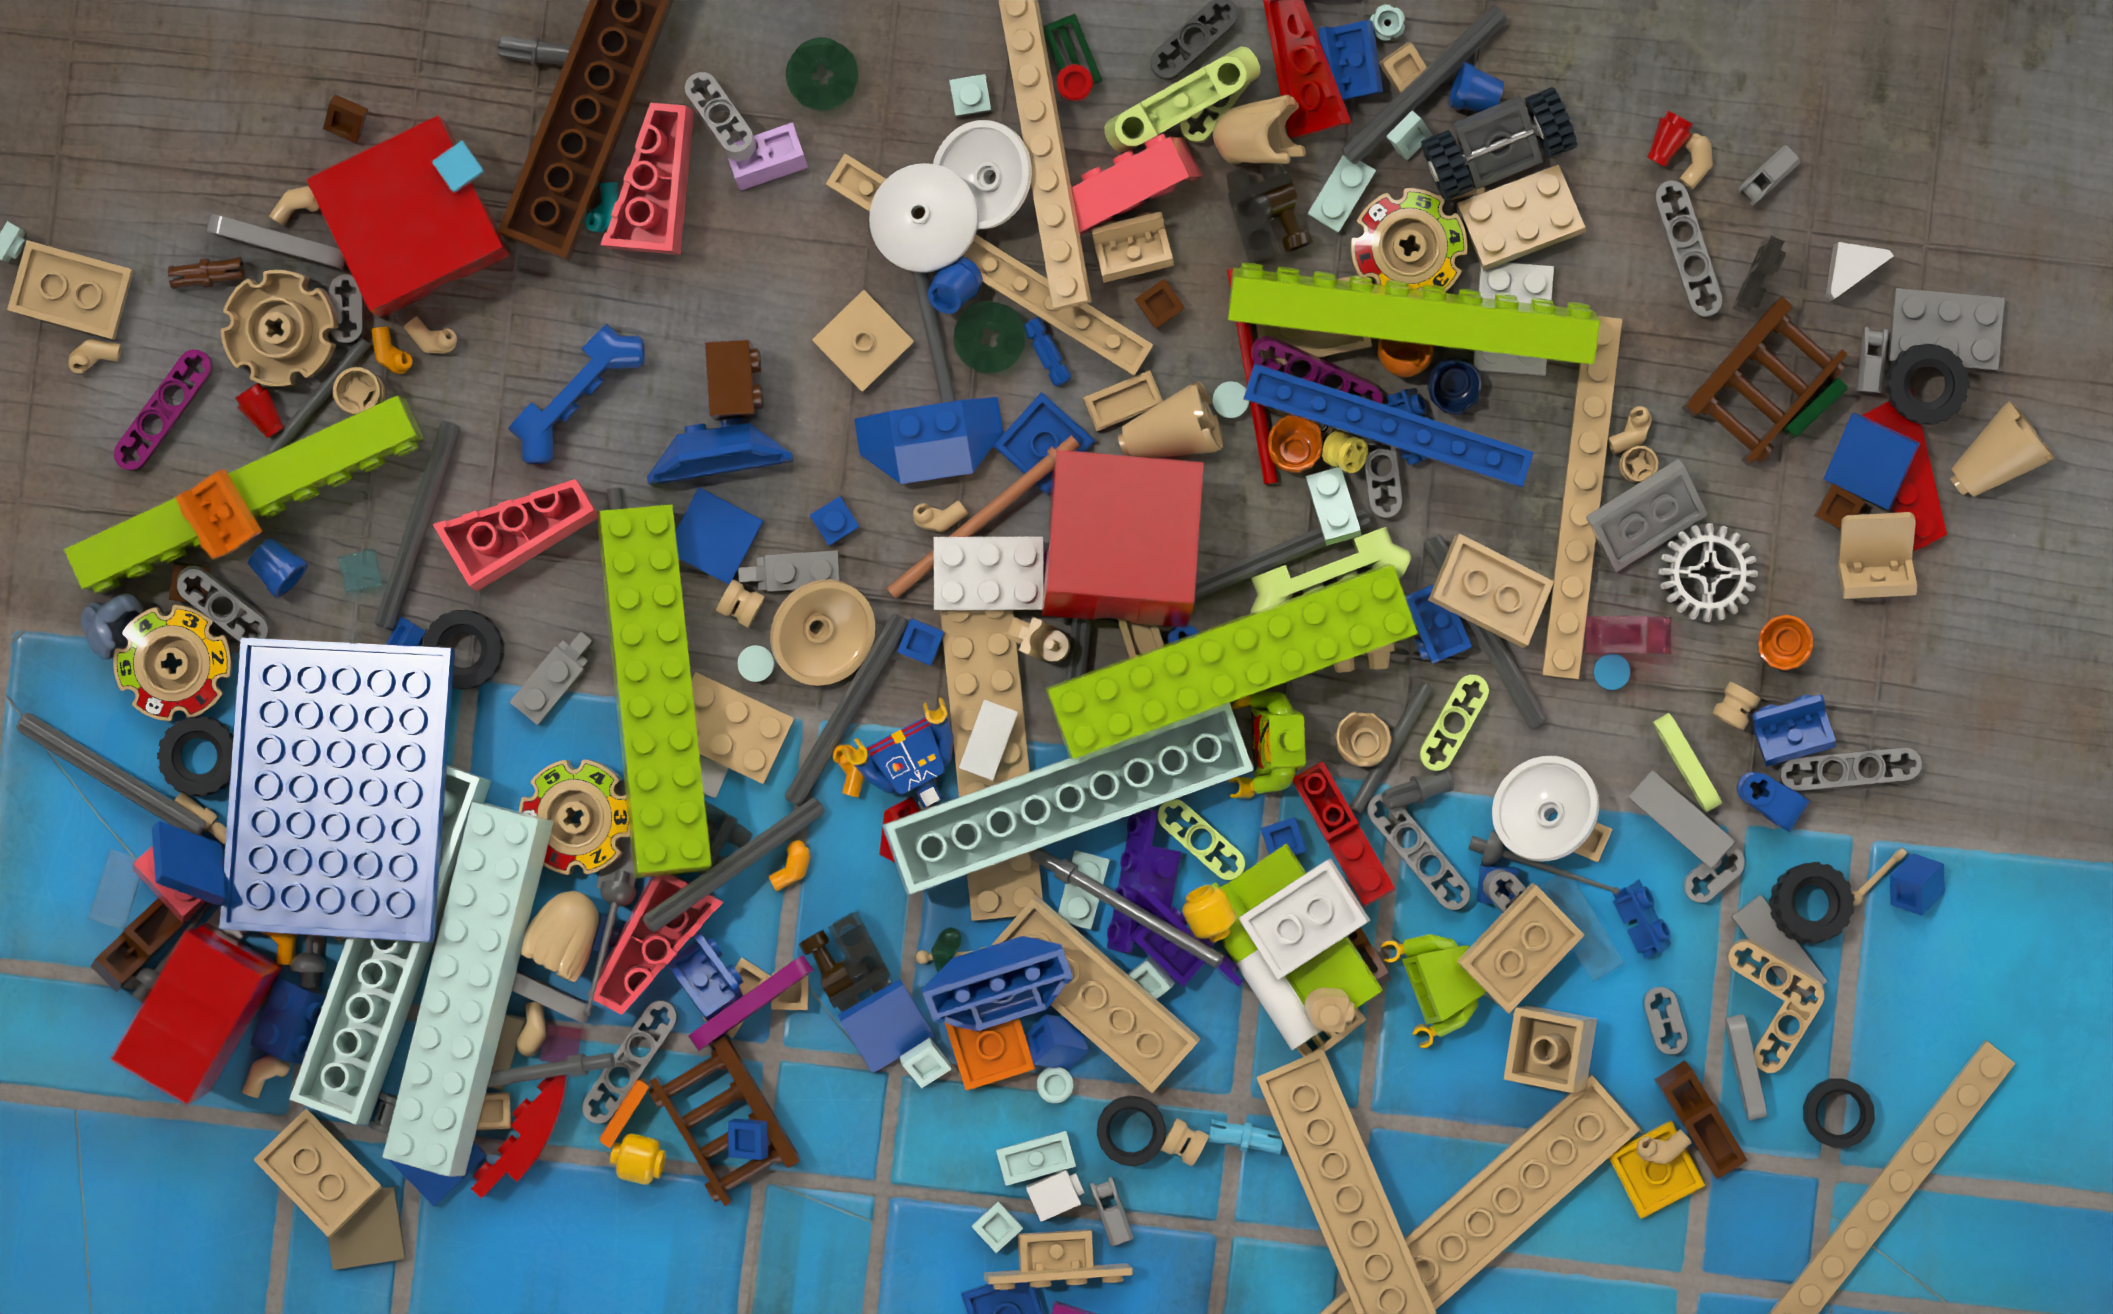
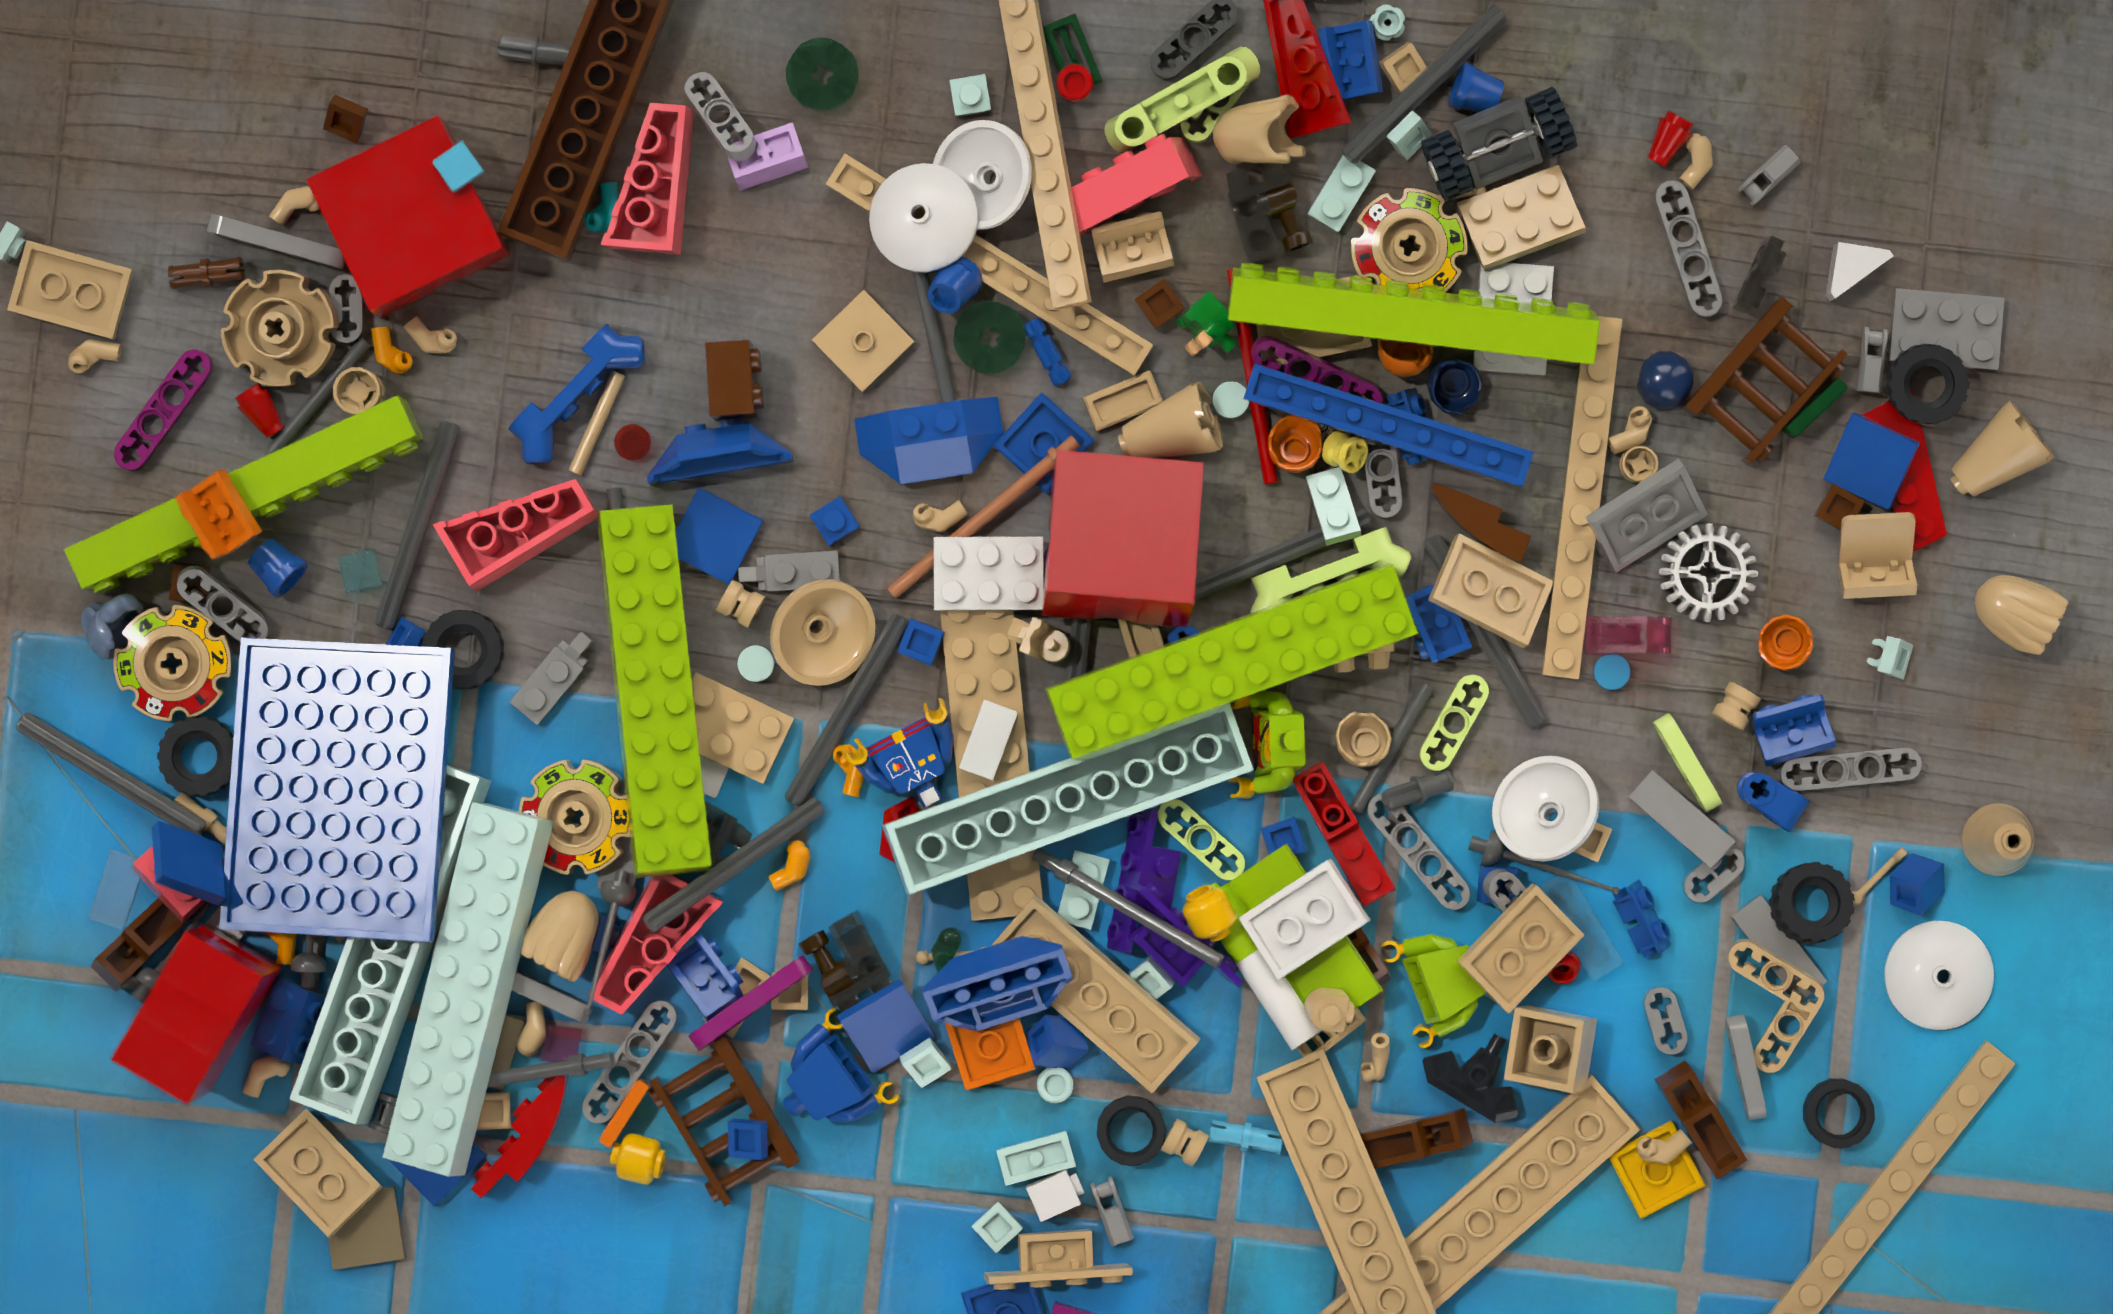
none -> tan bar [569,371,625,476]
none -> clear red plate [614,424,651,461]
none -> blue torso [783,1008,899,1122]
none -> green piece [1175,291,1237,356]
none -> tan arm [1360,1033,1390,1082]
none -> reddish brown slope [1360,1108,1474,1169]
none -> black piece [1422,1033,1518,1123]
none -> reddish brown slope [1430,482,1531,563]
none -> red plate [1547,951,1581,984]
none -> dark blue hair [1637,351,1694,410]
none -> light aqua tile [1867,636,1914,680]
none -> white dish [1884,921,1994,1030]
none -> tan cone [1961,803,2035,876]
none -> tan hair [1974,575,2068,655]

